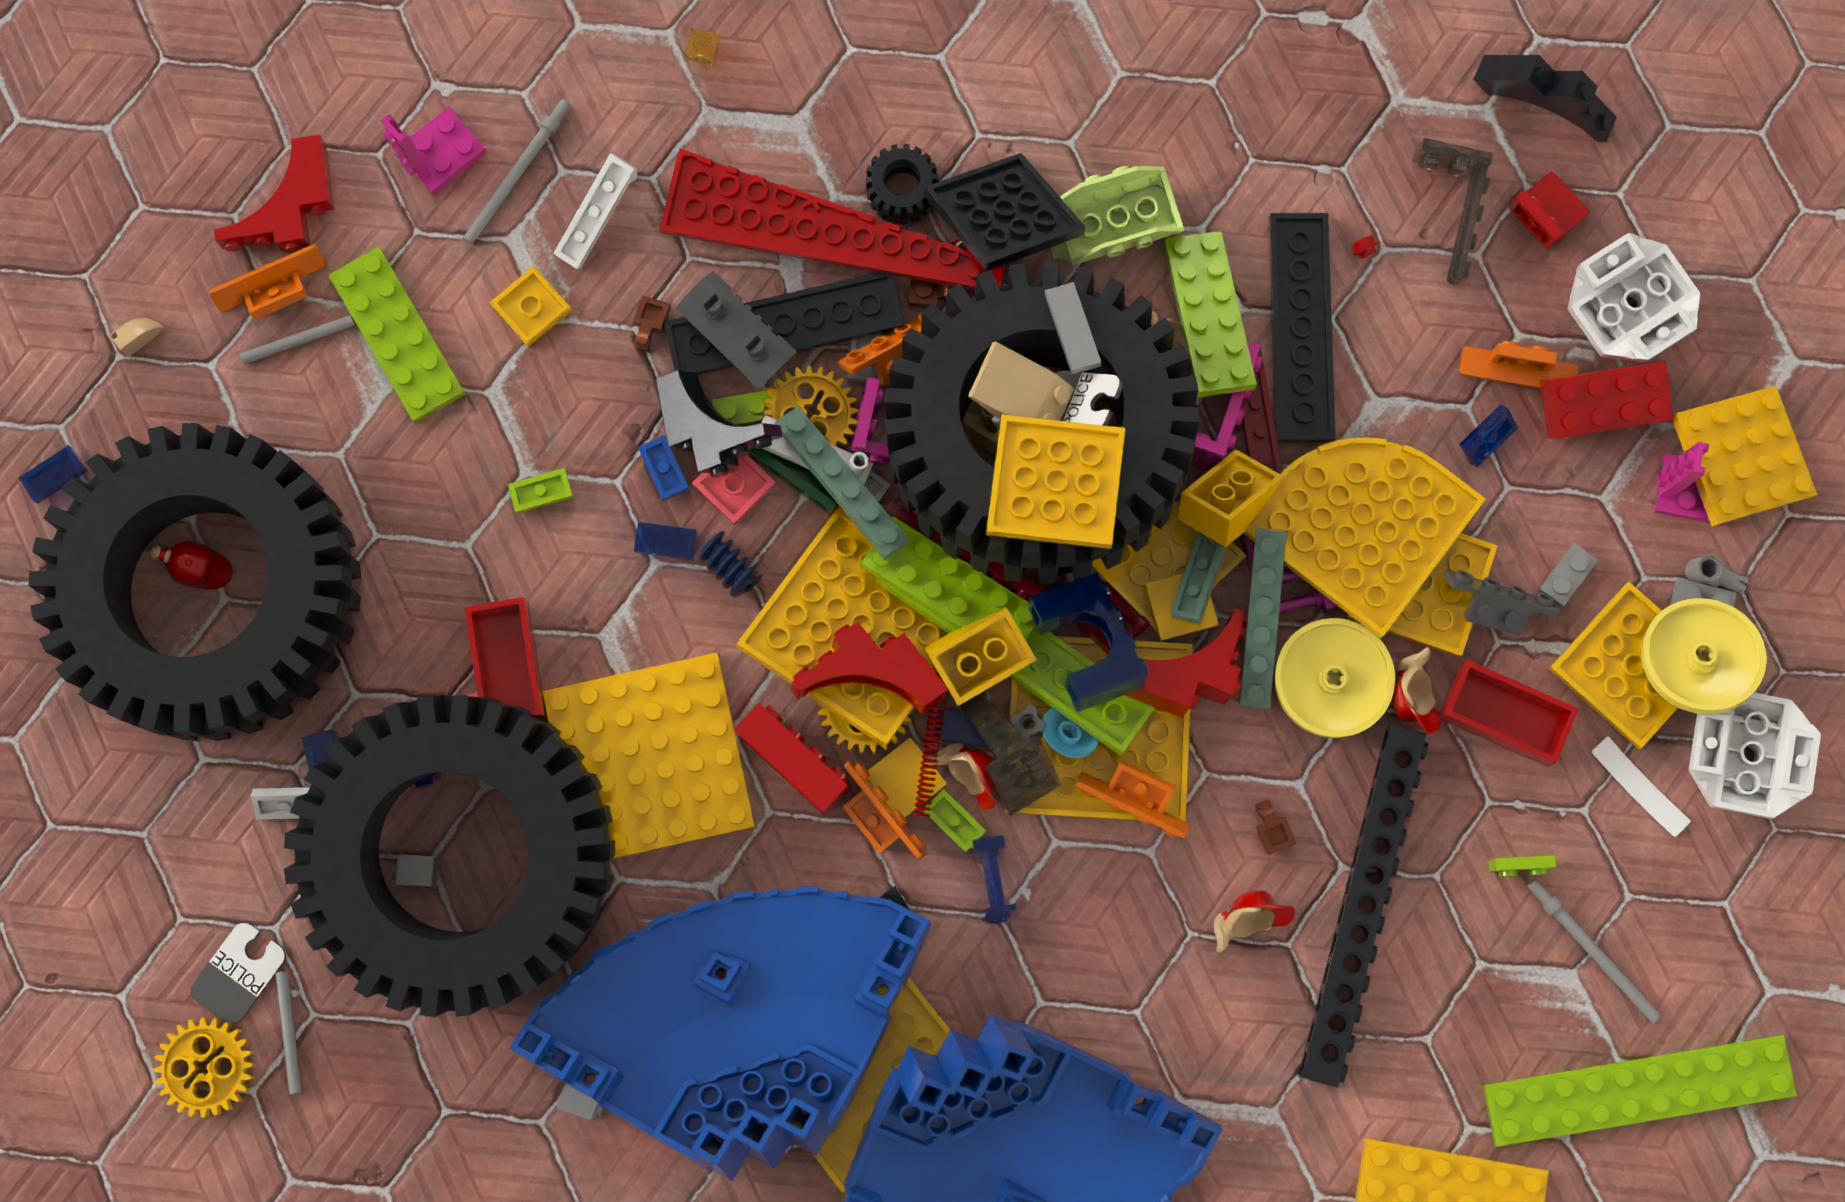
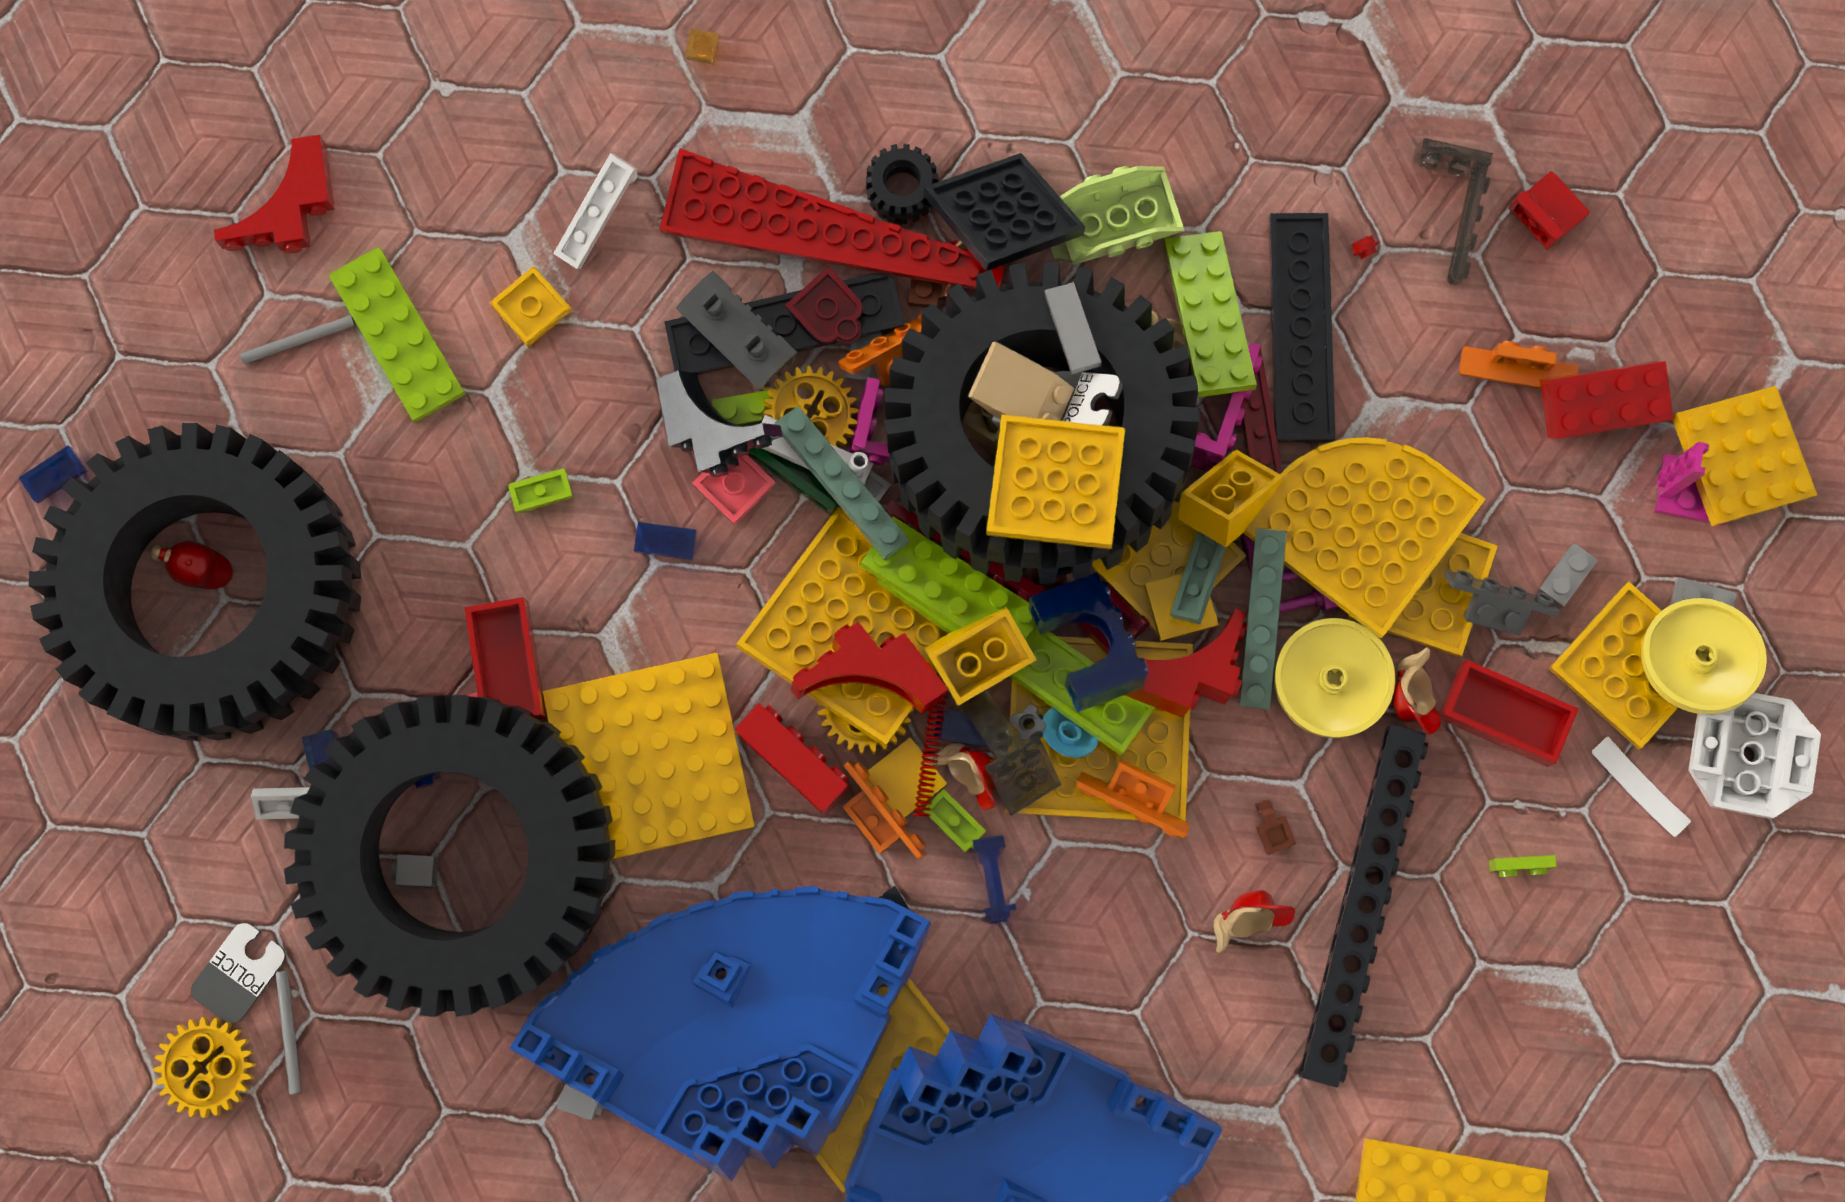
tan brick [110,318,166,357] -> none
orange bracket [208,244,327,320] -> none
dark pink bracket [380,107,487,195] -> none
light grey bar [463,99,571,244] -> none
copper plate [633,295,671,353] -> none
blue plate [638,435,690,501] -> none
dark blue piece [699,531,763,597] -> none
clear blue plate [1459,404,1518,467] -> none
black arch [1473,55,1617,142] -> none
lime plate [1483,1035,1797,1147] -> none
light grey bar [1527,878,1661,1023] -> none
white piece [1567,233,1700,363] -> none
light grey pin [1685,555,1749,595] -> none
none -> dark red plate [785,266,862,345]

